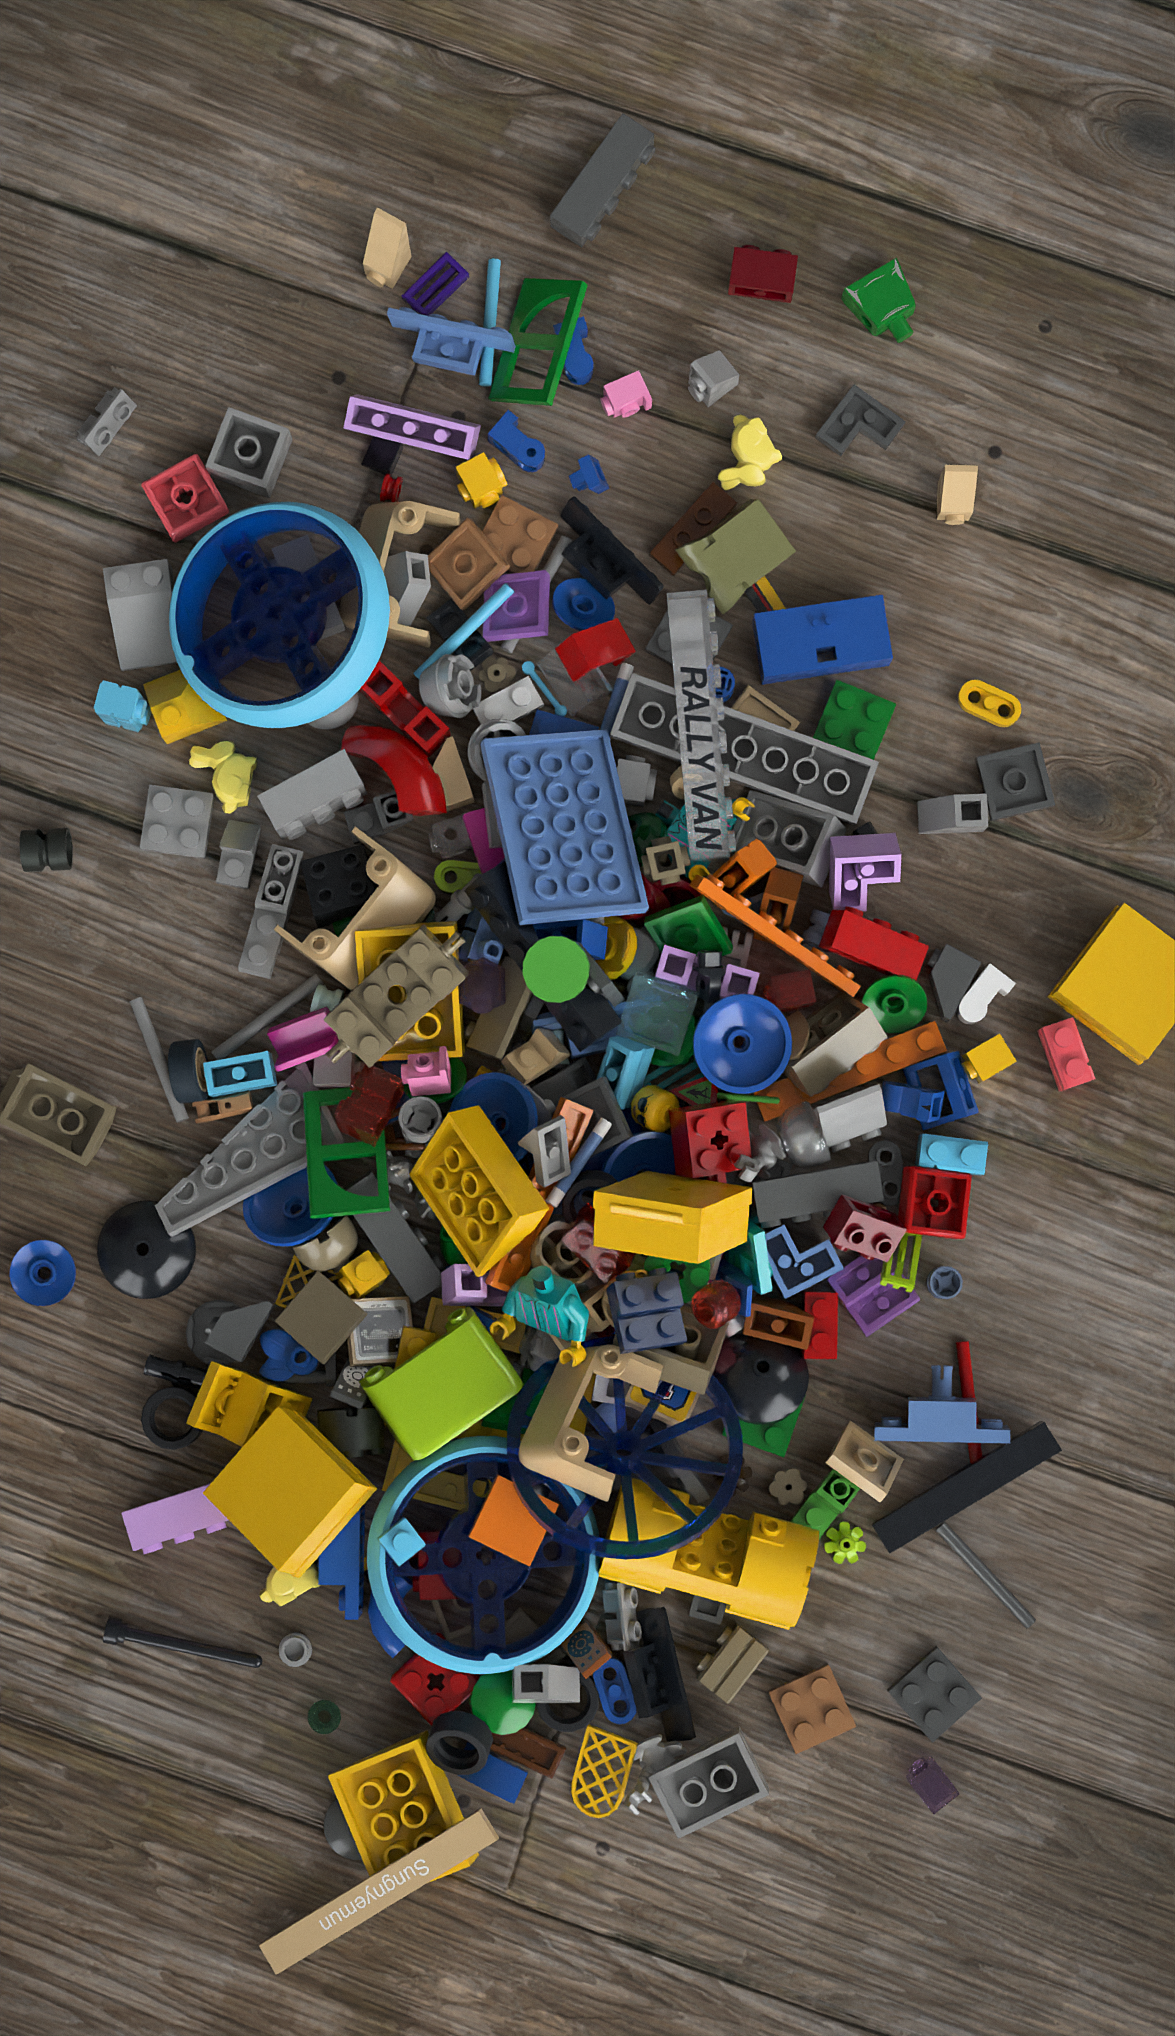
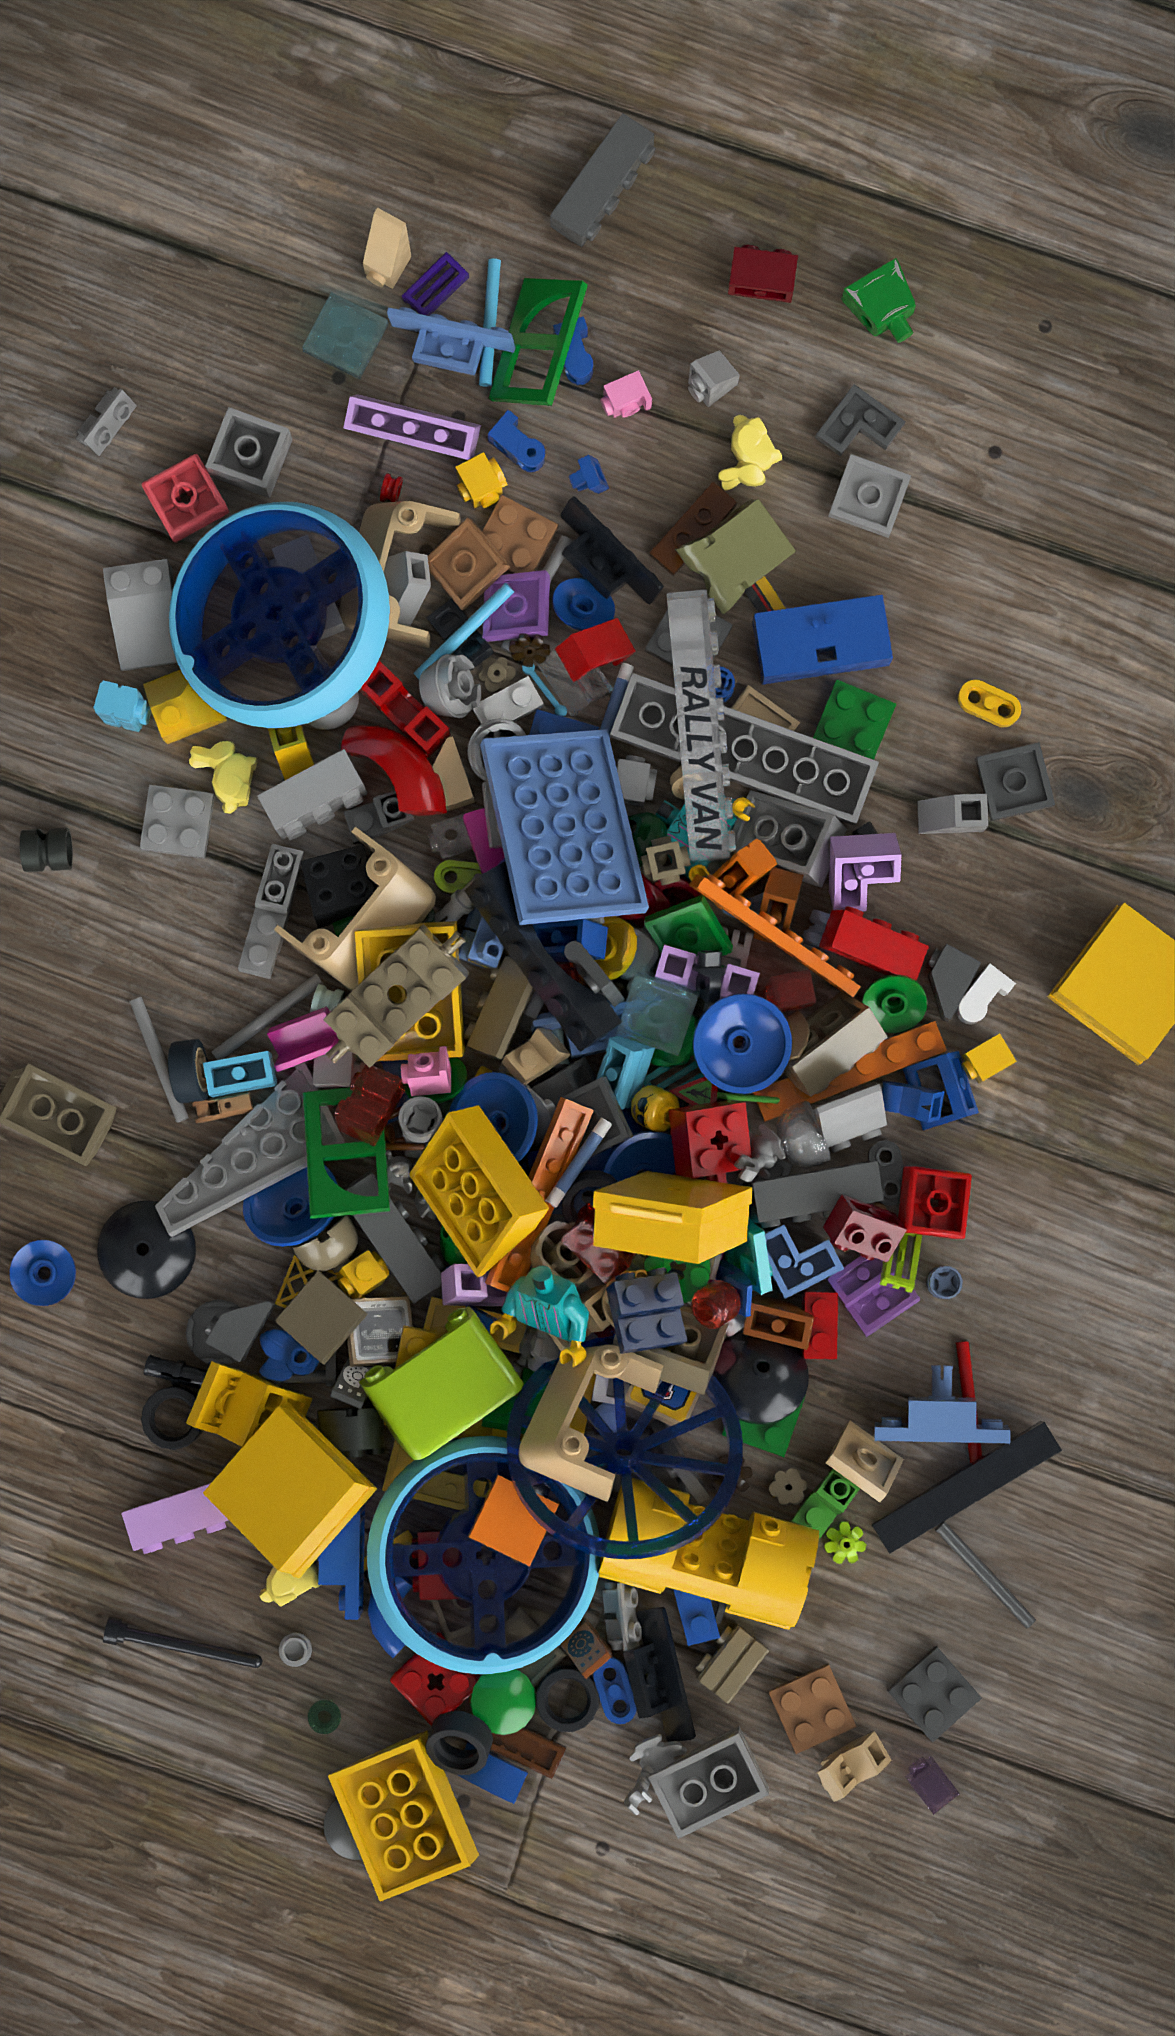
light grey slope [216,820,261,889] -> none
tan tile [259,1808,499,1975] -> none
black slope [361,436,403,476] -> none
medium azure plate [377,1517,426,1566] -> none
brick [459,957,506,1014] -> none
light grey slope [512,1664,580,1703] -> none
light grey slope [518,1115,571,1188] -> none
bright green tile [523,936,590,1003] -> none
yellow window [571,1724,638,1818] -> none
medium azure brick [915,1133,988,1176] -> none
tan slope [937,465,978,525] -> none
coral brick [1037,1017,1095,1092] -> none
none -> yellow slope [268,725,314,780]
none -> clear light blue plate [302,292,389,379]
none -> dark brown plant [509,634,550,667]
none -> blue plate [673,1589,720,1646]
none -> tan brick [817,1731,892,1802]
none -> light grey plate [828,454,911,538]

